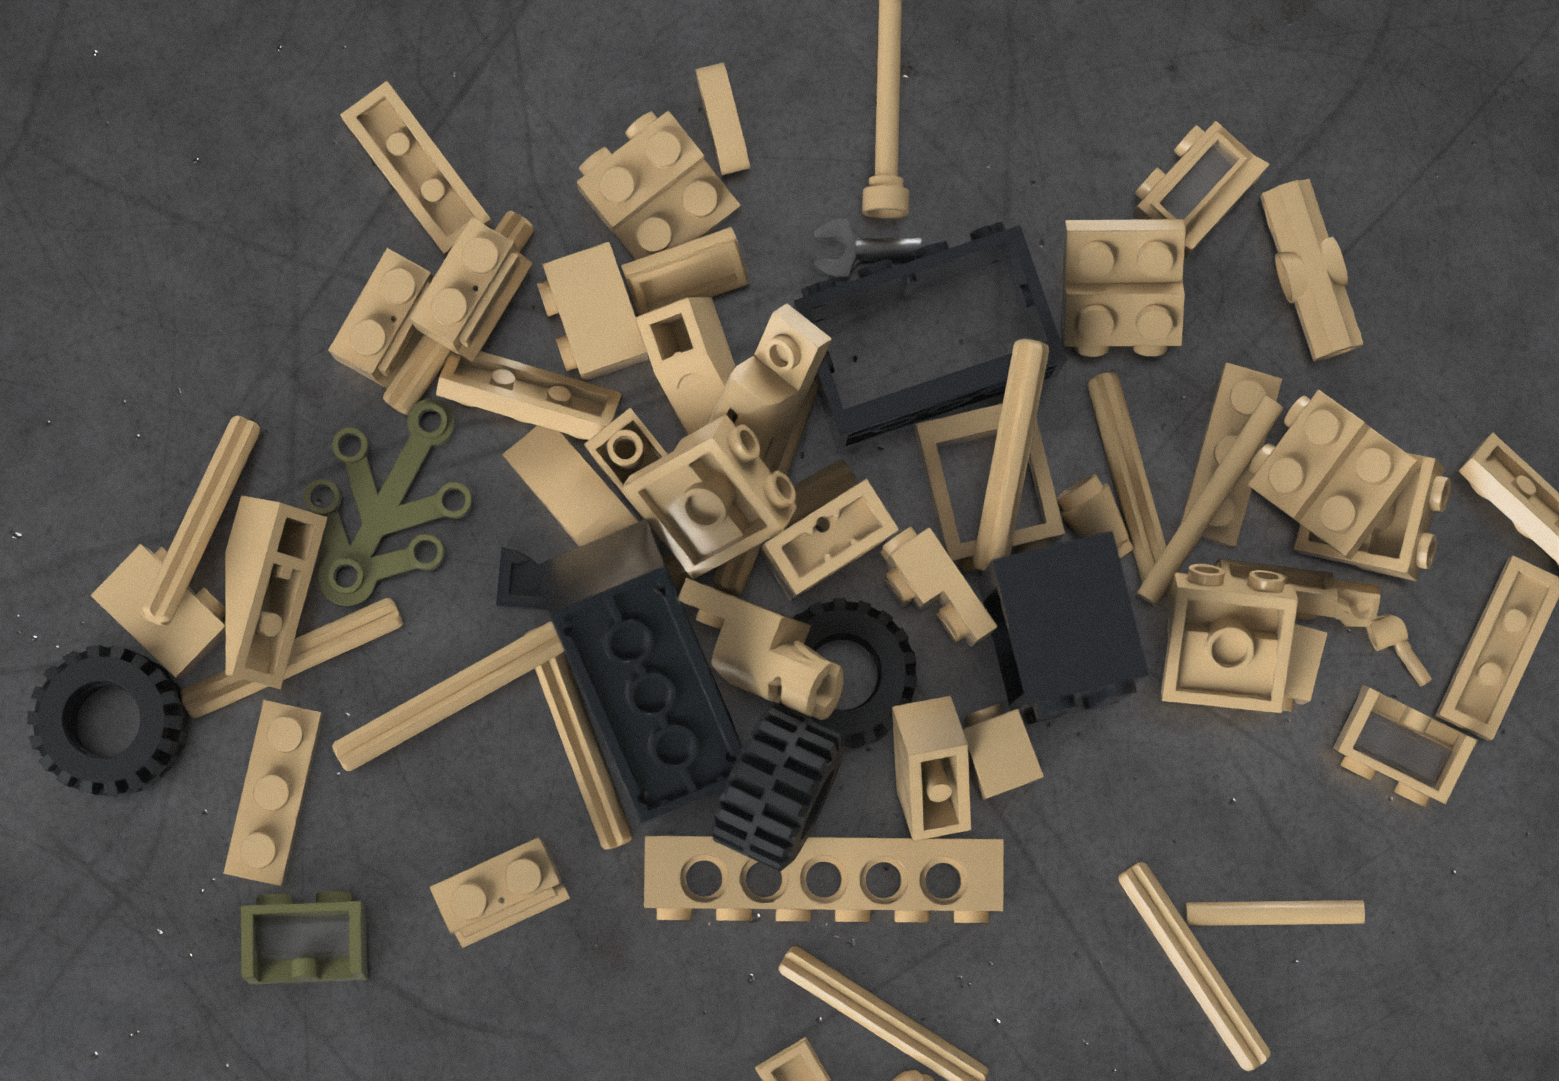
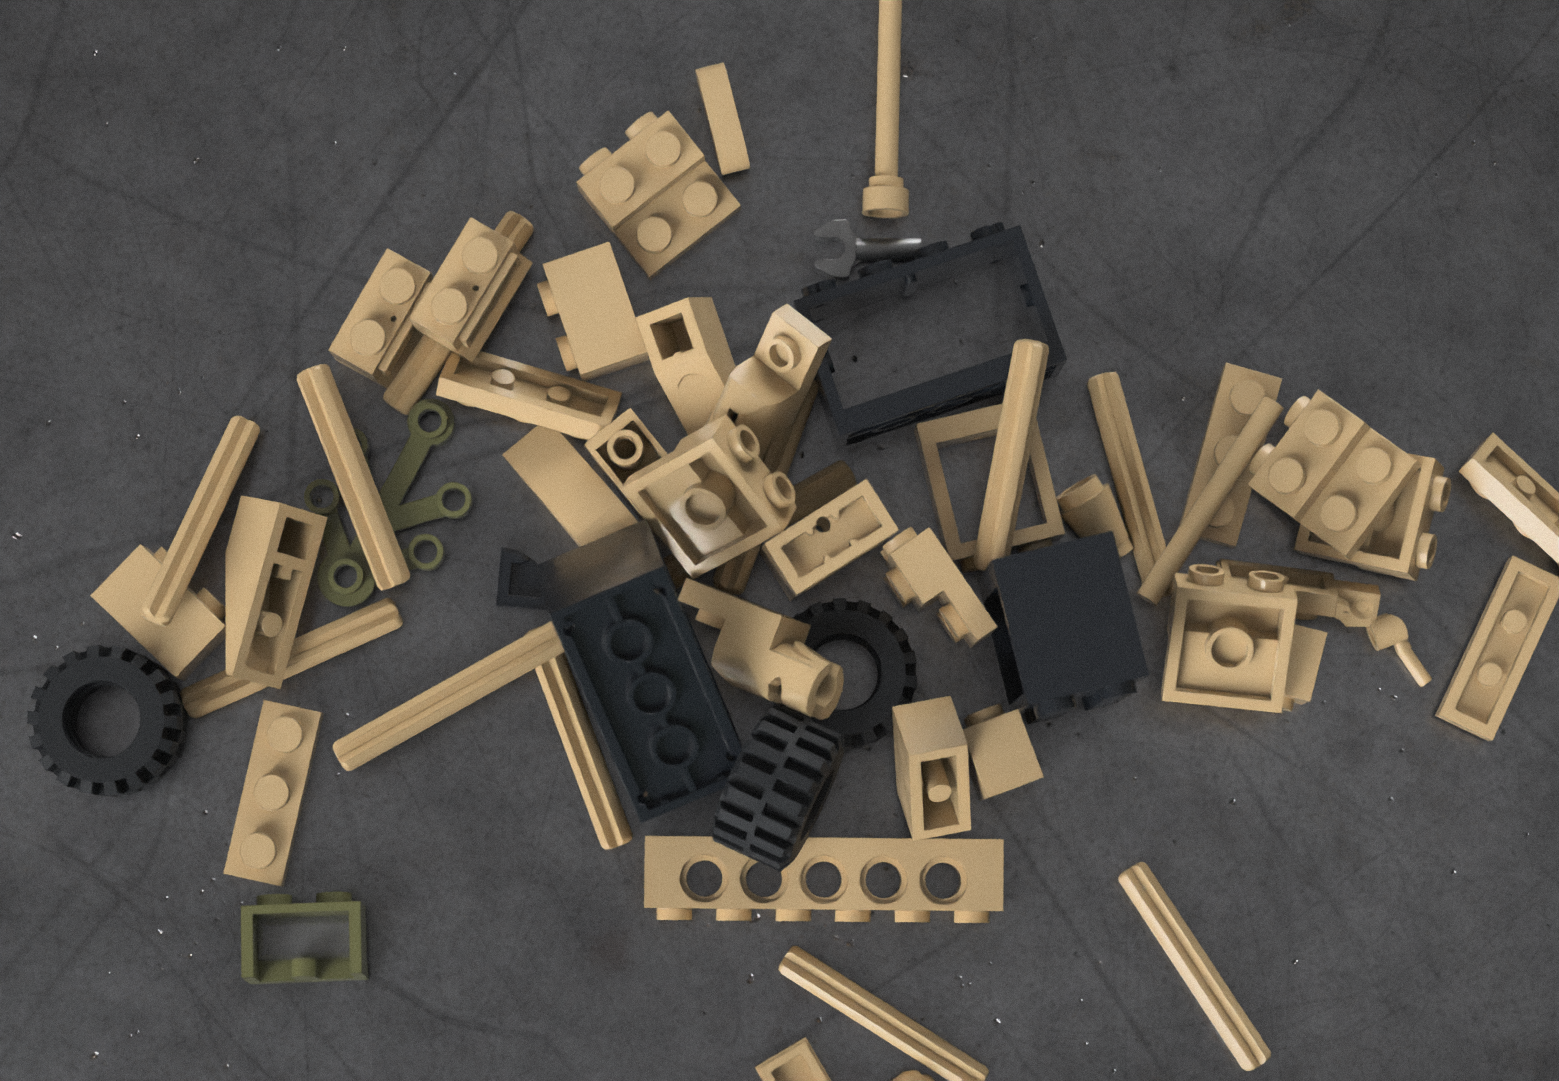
tan plate [340,81,492,257] -> none
tan window [430,837,570,948] -> none
tan tile [621,227,750,316] -> none
tan plate [1061,219,1186,357] -> none
tan window [1133,121,1270,261] -> none
tan bar [1185,900,1365,926] -> none
tan piece [1260,179,1363,362] -> none
tan window [1333,684,1477,807] -> none
none -> tan axle [297,364,410,590]

